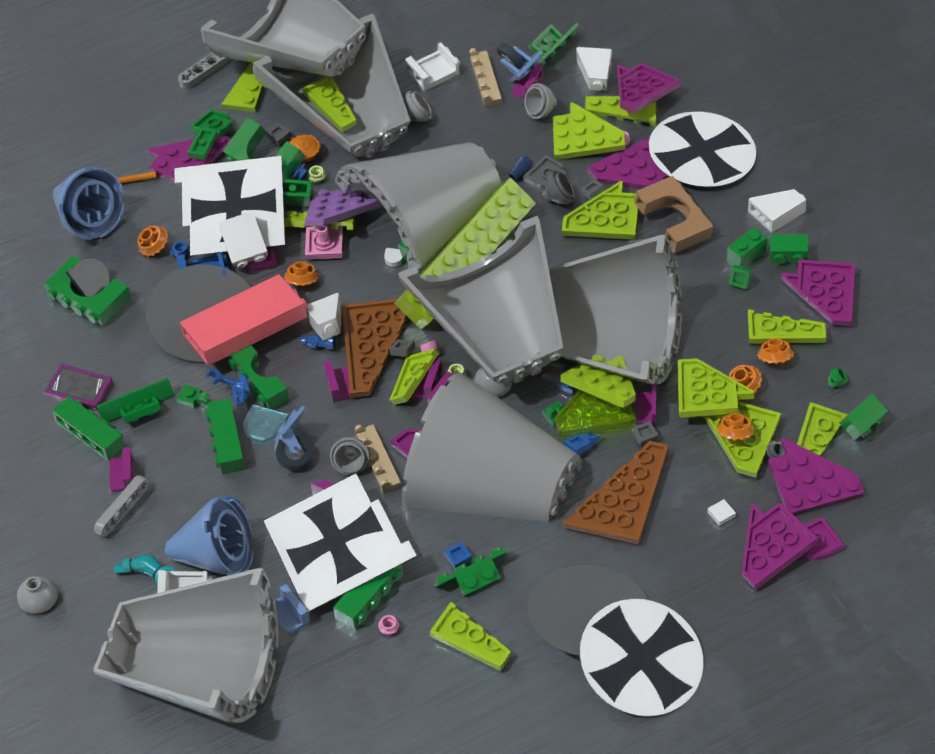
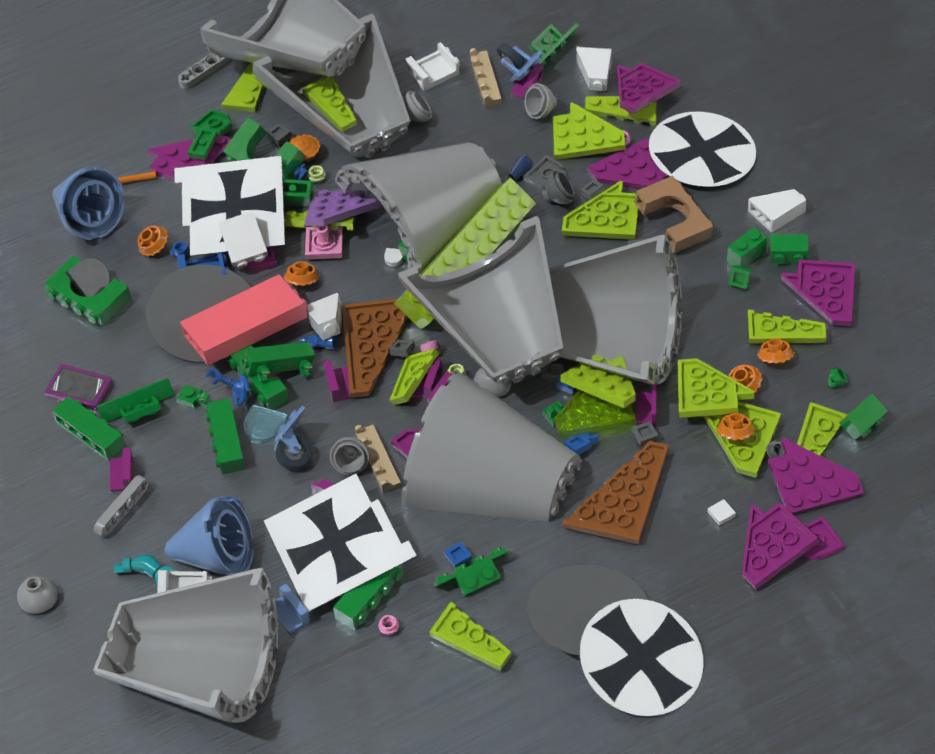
none -> green brick [241,341,315,382]

